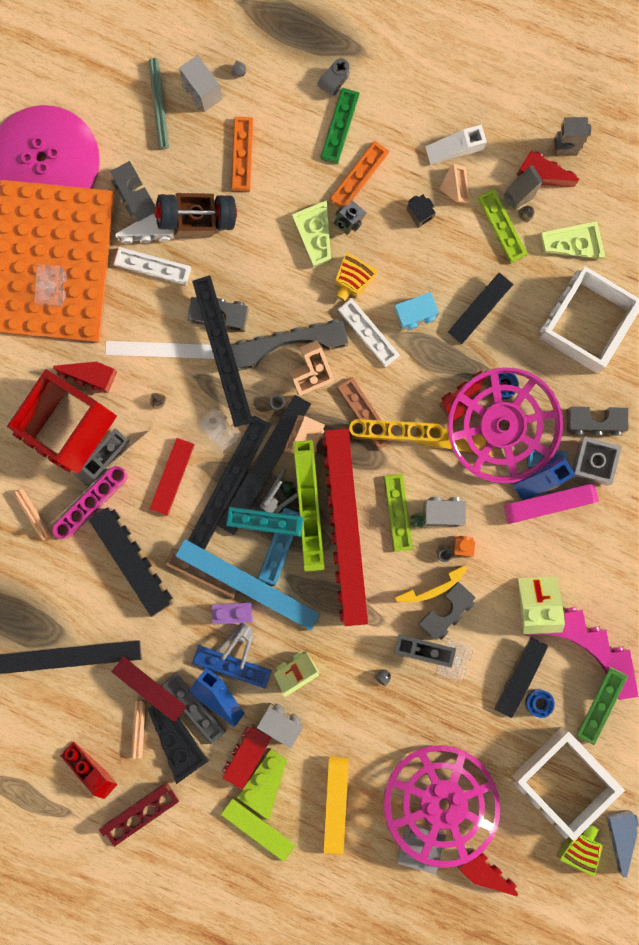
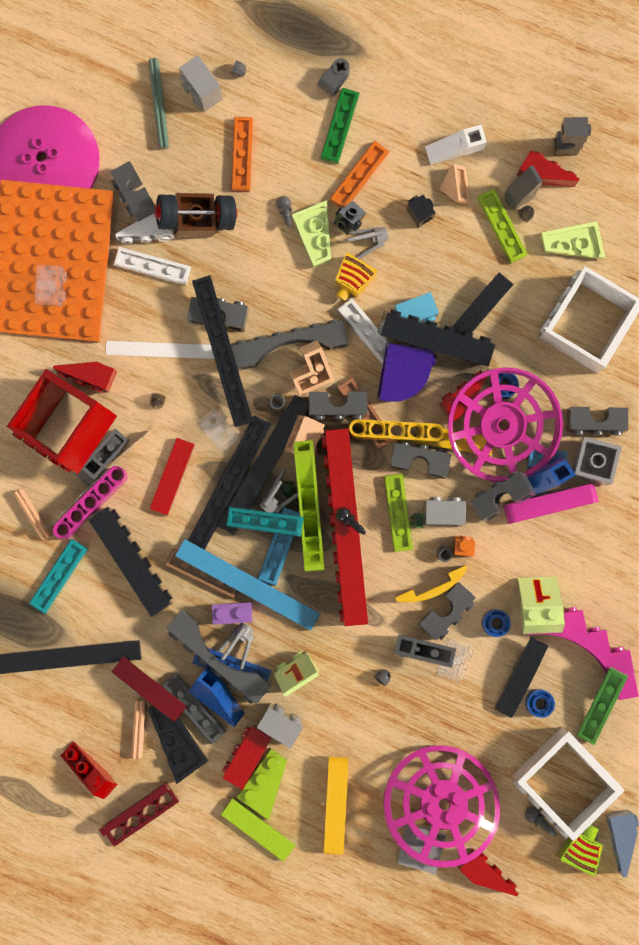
none -> teal tile [29,539,88,614]
none -> dark grey arch [166,610,272,704]
none -> dark grey bar [276,196,292,227]
none -> dark grey arch [309,391,367,421]
none -> black bar [336,507,366,535]
none -> light grey plant [347,226,388,259]
none -> black brick [377,309,496,367]
none -> dark purple brick [377,343,436,402]
none -> dark grey arch [390,441,452,478]
none -> dark grey arch [471,471,536,522]
none -> blue wheel [482,609,511,637]
none -> dark grey bar [525,807,557,836]

